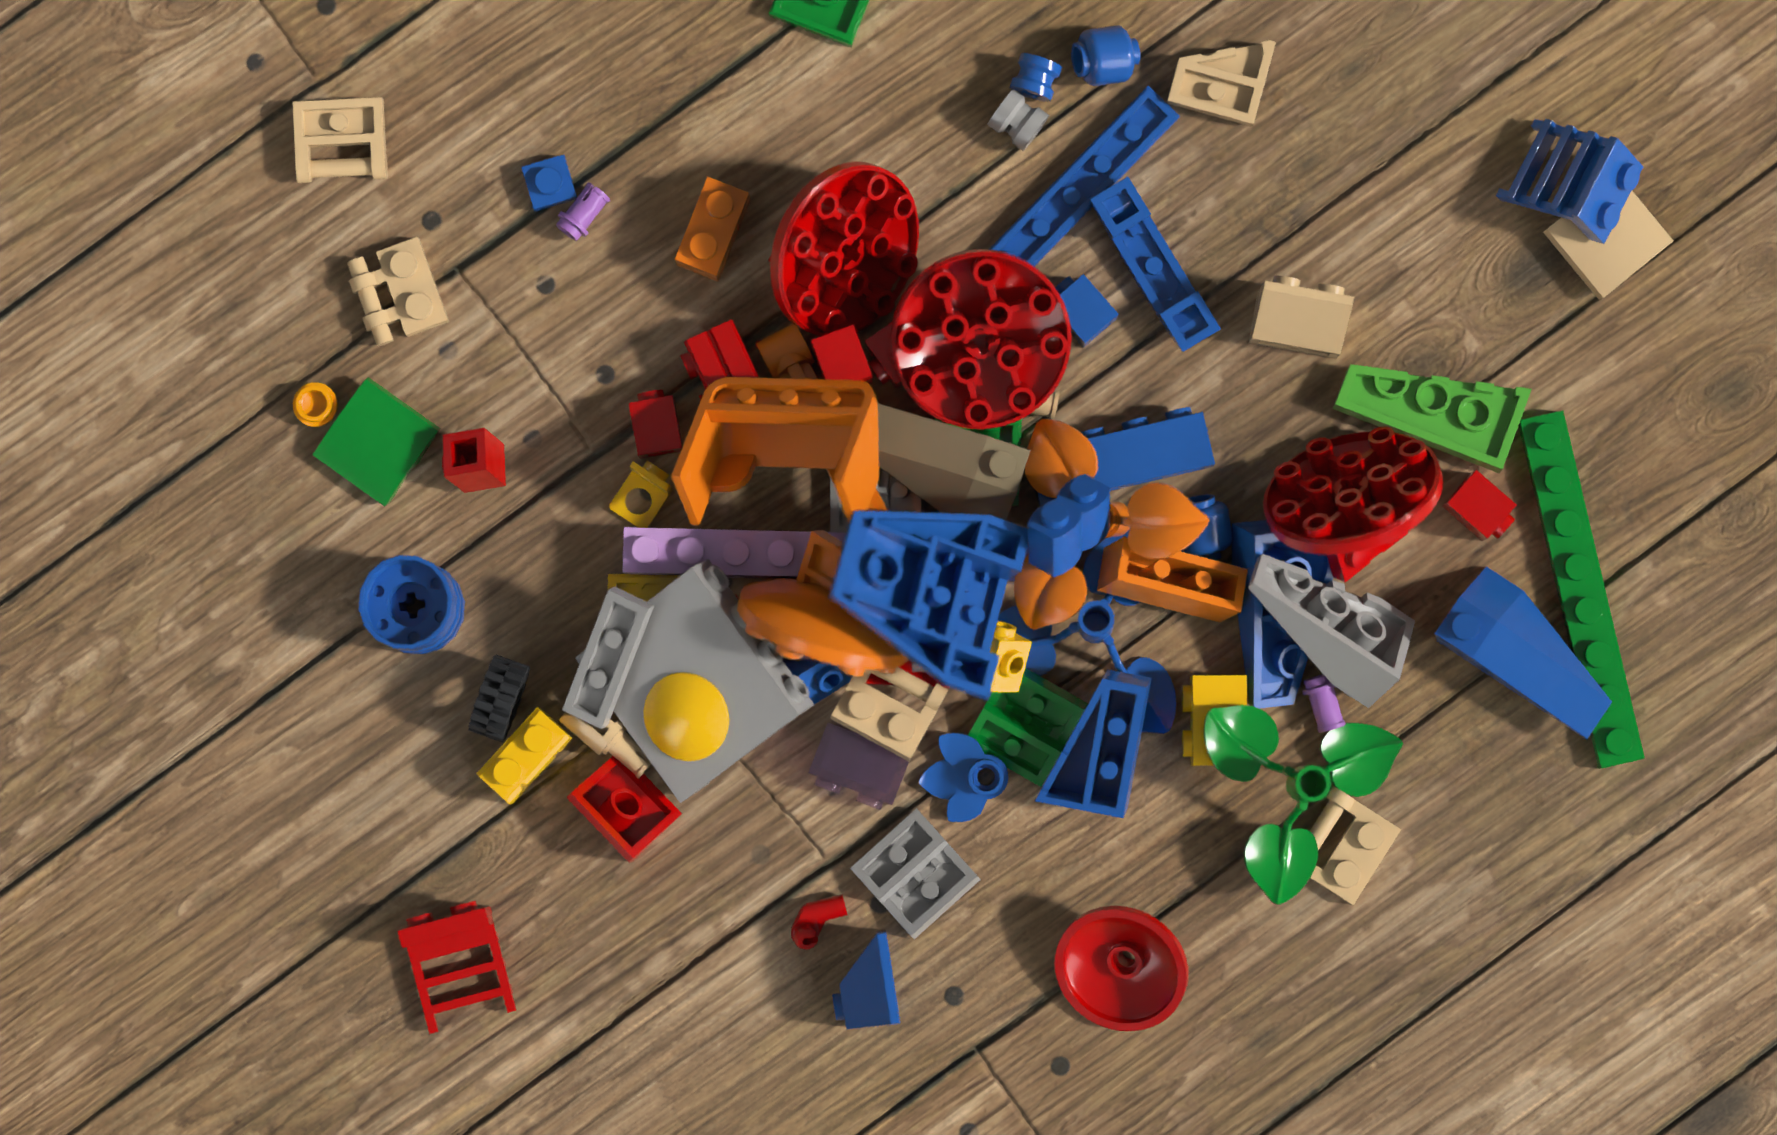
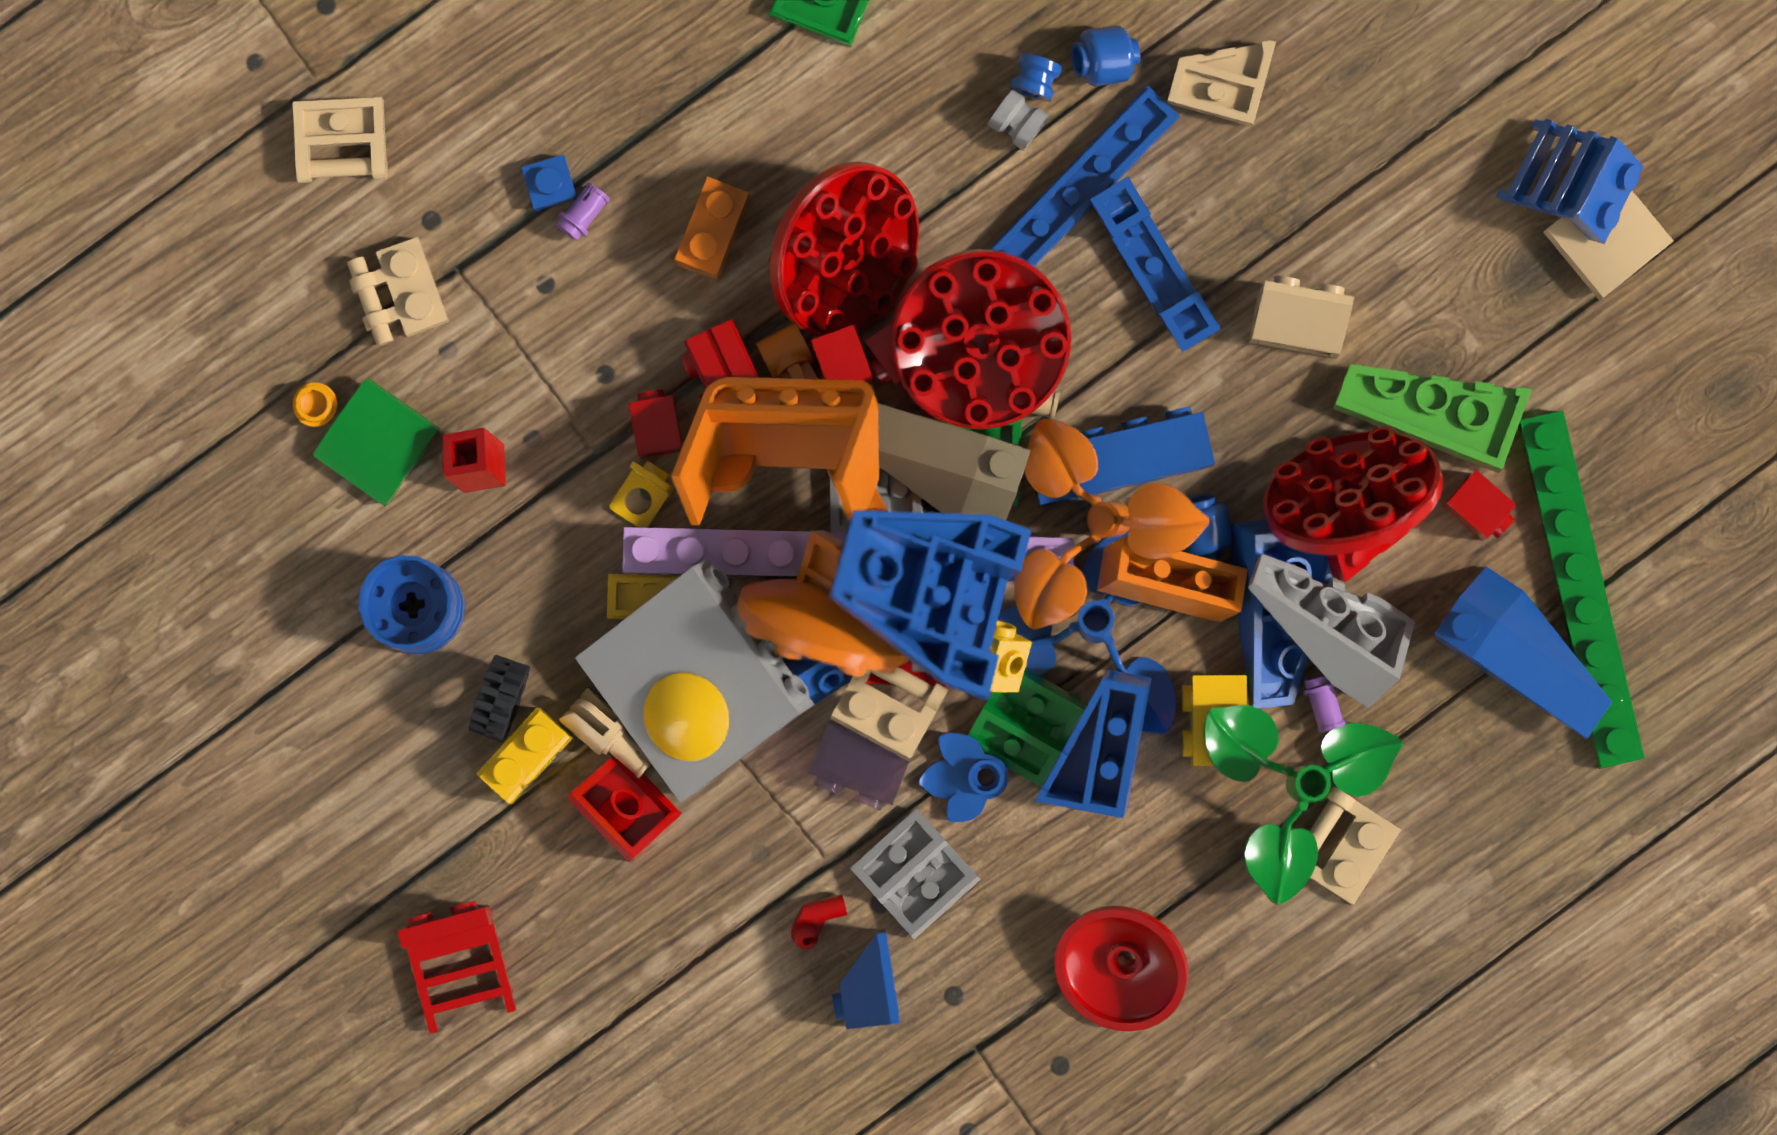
light grey plate [562,587,654,729] -> none
blue brick [1028,474,1110,577] -> none
blue brick [1055,274,1119,348] -> none

